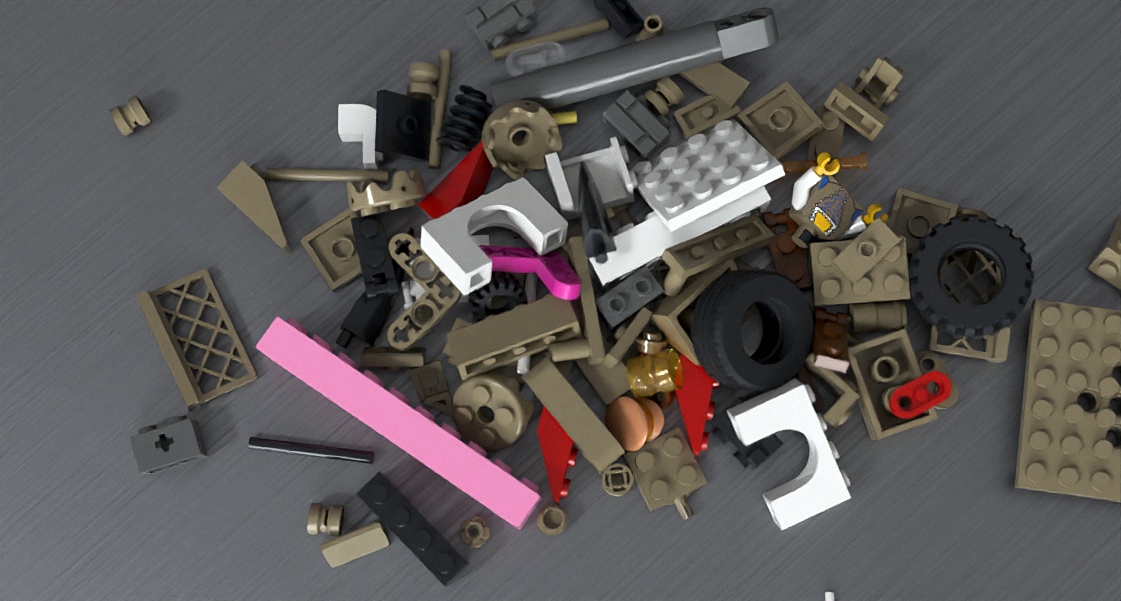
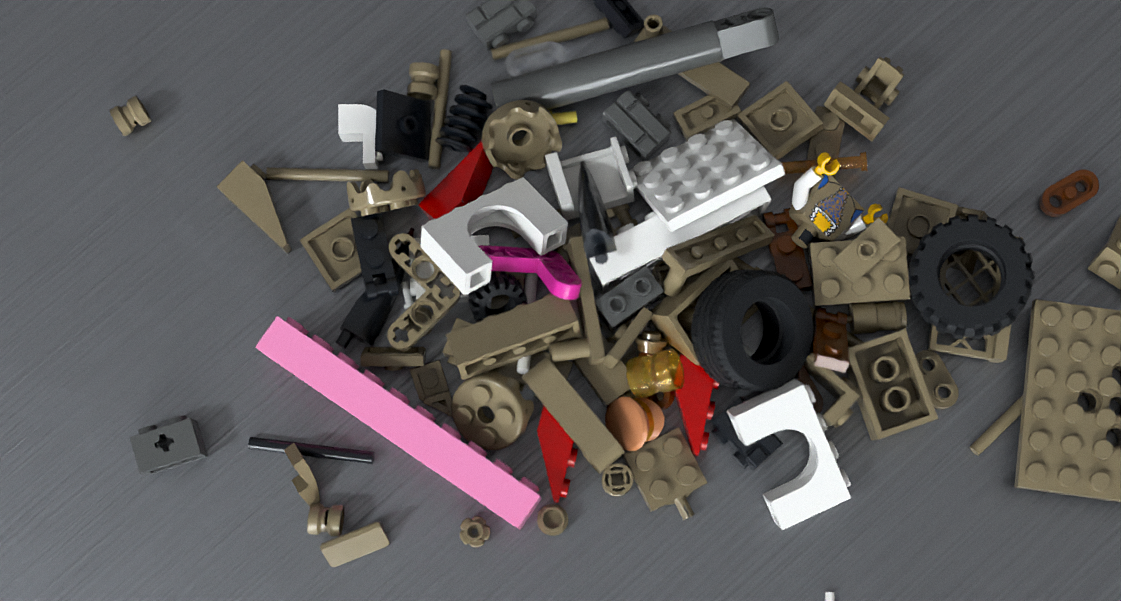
dark tan fence [136,268,258,412] -> none
black brick [356,471,470,586] -> none
dark tan wheel [643,77,684,117] -> none
red plate [889,371,951,419] -> none
none -> dark tan slope [284,443,320,506]
none -> dark tan bar [969,395,1023,456]
none -> reddish brown plate [1039,169,1099,217]

